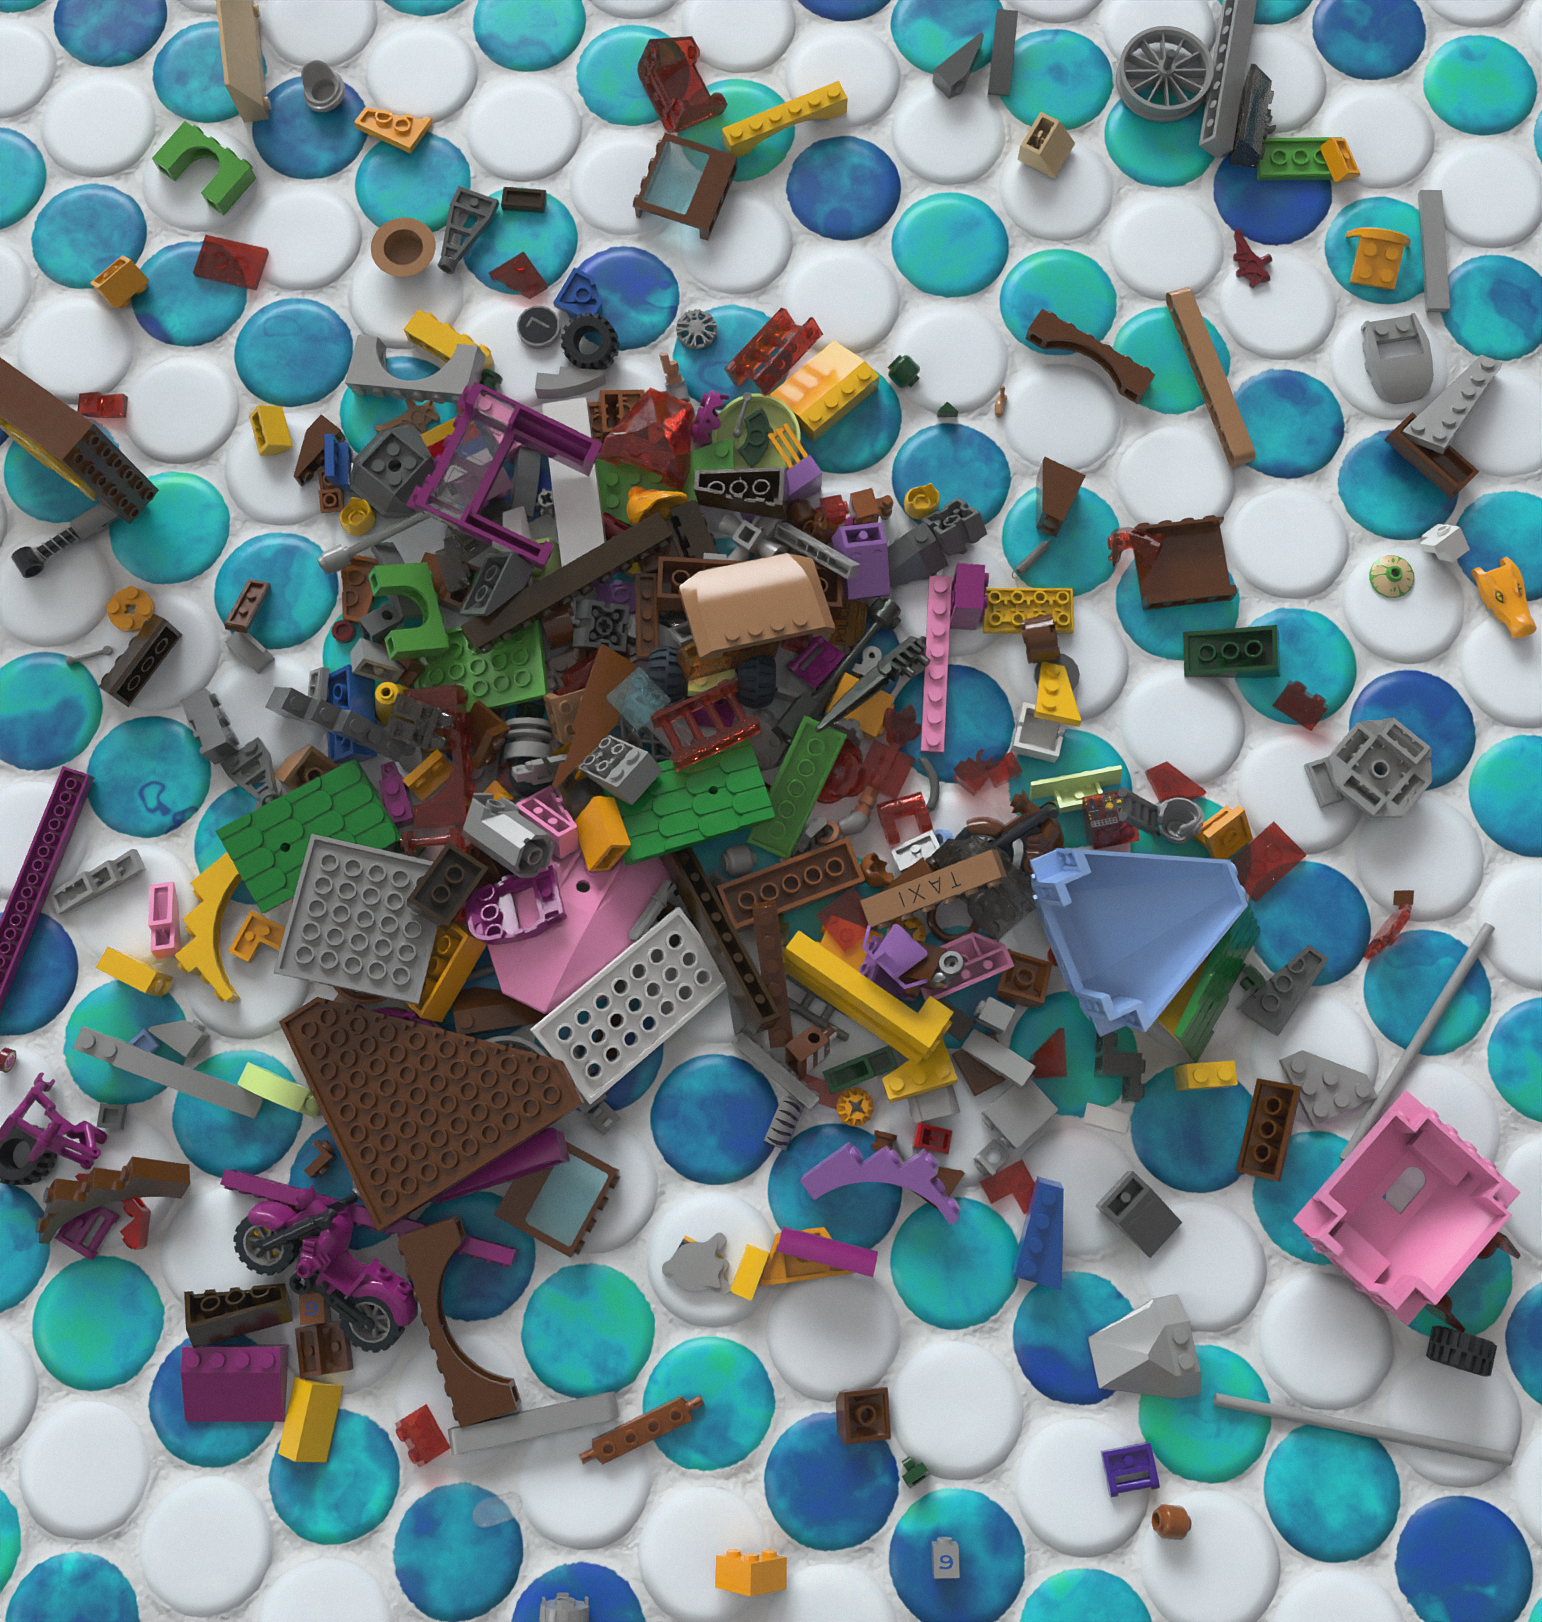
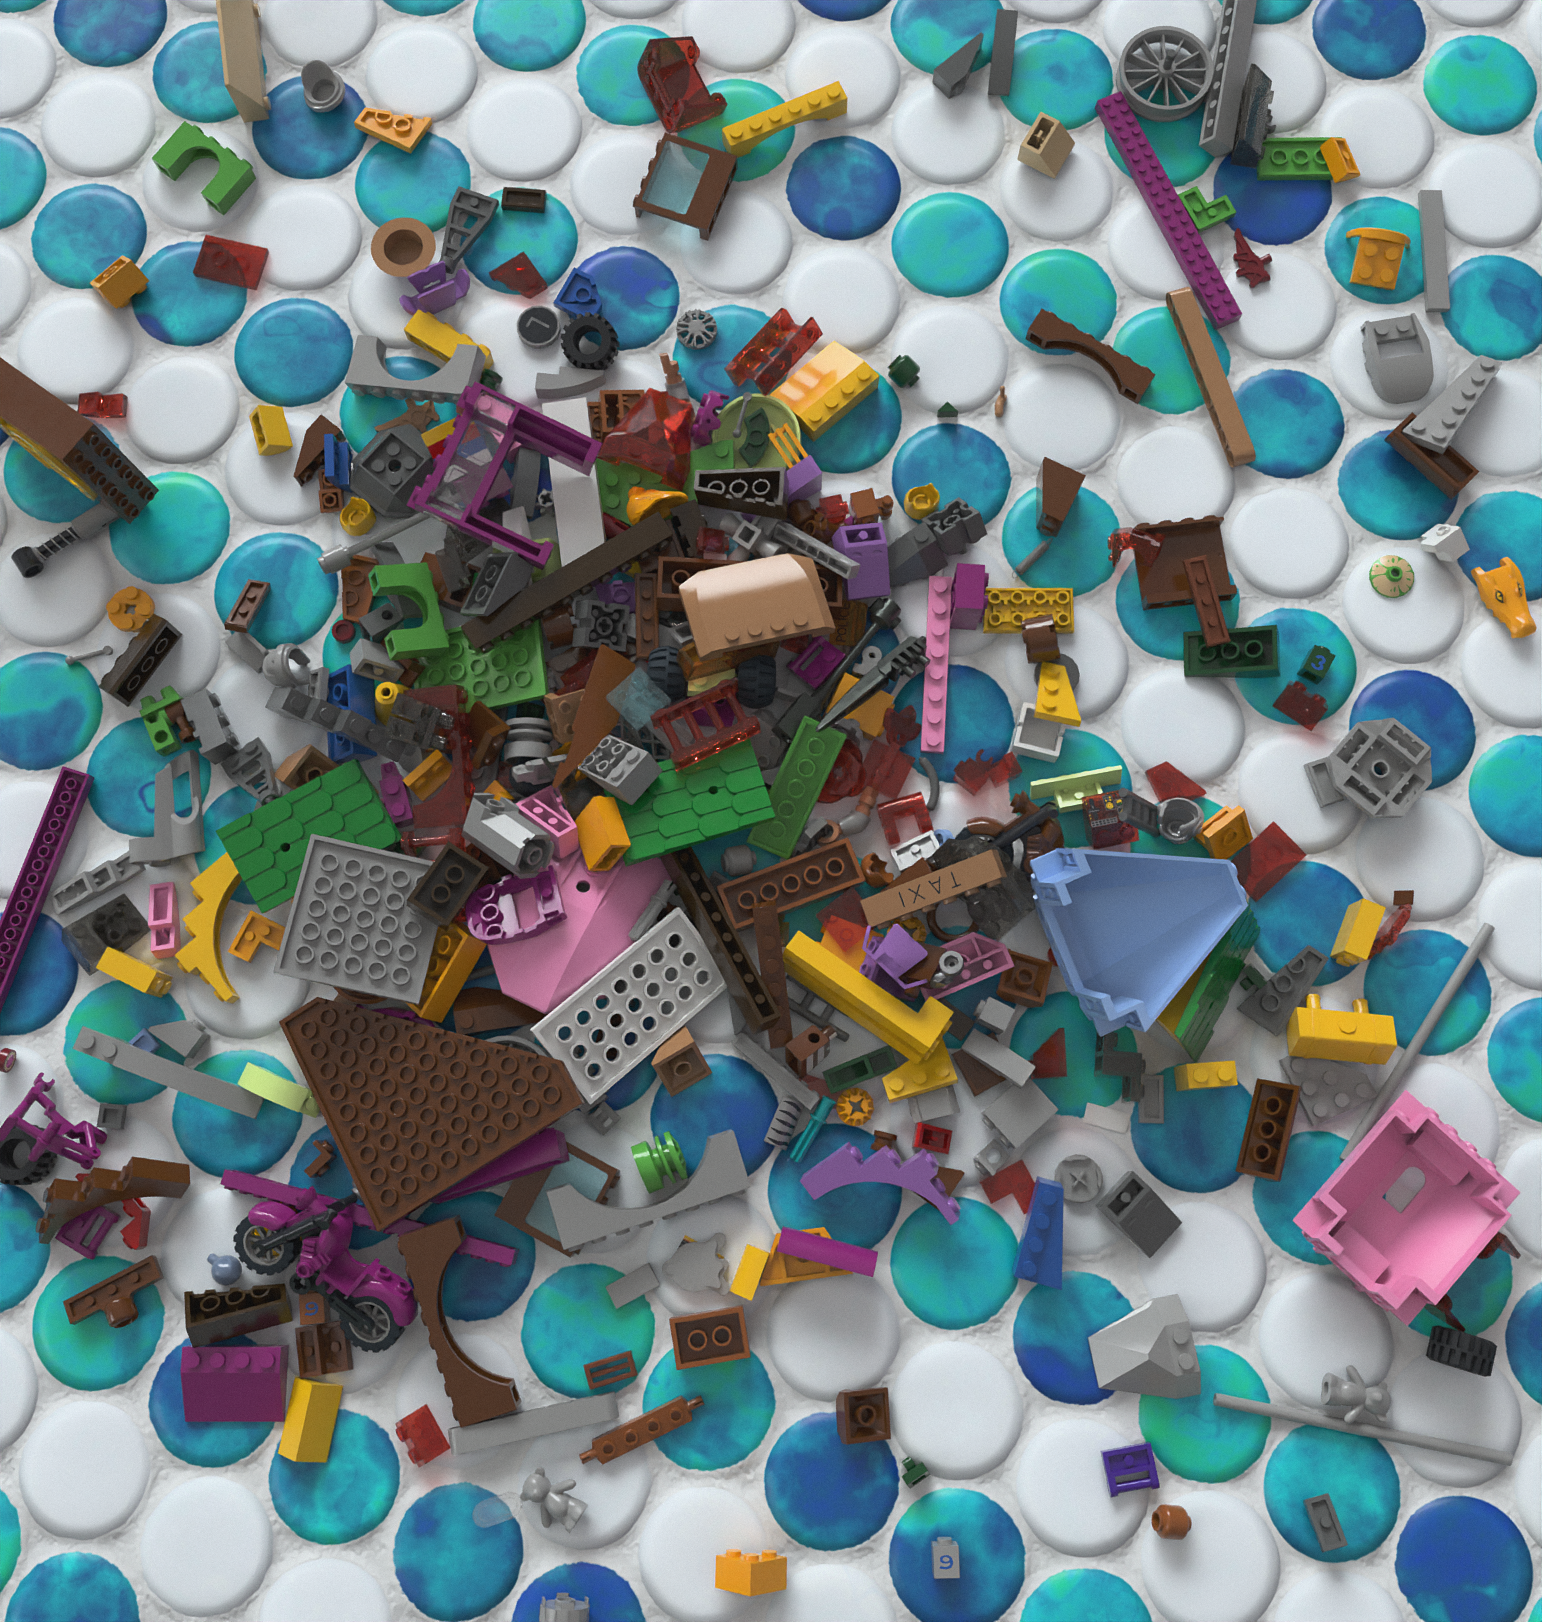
none -> clear smoke slope [61,894,151,976]
none -> reddish brown plate [63,1255,164,1328]
none -> light grey panel [129,749,205,867]
none -> bright green hips [139,686,196,757]
none -> sand blue piece [207,1253,242,1286]
none -> light grey helmet [262,643,311,689]
none -> medium lavender piece [399,261,470,316]
none -> light grey piece [520,1467,588,1533]
none -> light grey arch [546,1129,750,1252]
none -> copper tile [583,1350,638,1390]
none -> light grey tile [606,1263,660,1309]
none -> bright green wheel [631,1131,688,1194]
none -> medium nougat slope [651,1026,712,1097]
none -> dark orange brick [669,1305,751,1370]
none -> clear red slope [696,527,729,556]
none -> teal axle [790,1095,836,1163]
none -> light grey tile [1054,1154,1103,1203]
none -> magenta piece [1095,91,1242,330]
none -> light grey tile [1138,1074,1164,1124]
none -> bright green plate [1178,186,1236,233]
none -> copper tile [1182,555,1230,648]
none -> yellow piece [1286,994,1397,1065]
none -> dark green brick [1297,645,1336,685]
none -> dark grey plate [1303,1493,1348,1553]
none -> light grey piece [1321,1365,1390,1424]
none -> yellow brick [1330,898,1386,967]

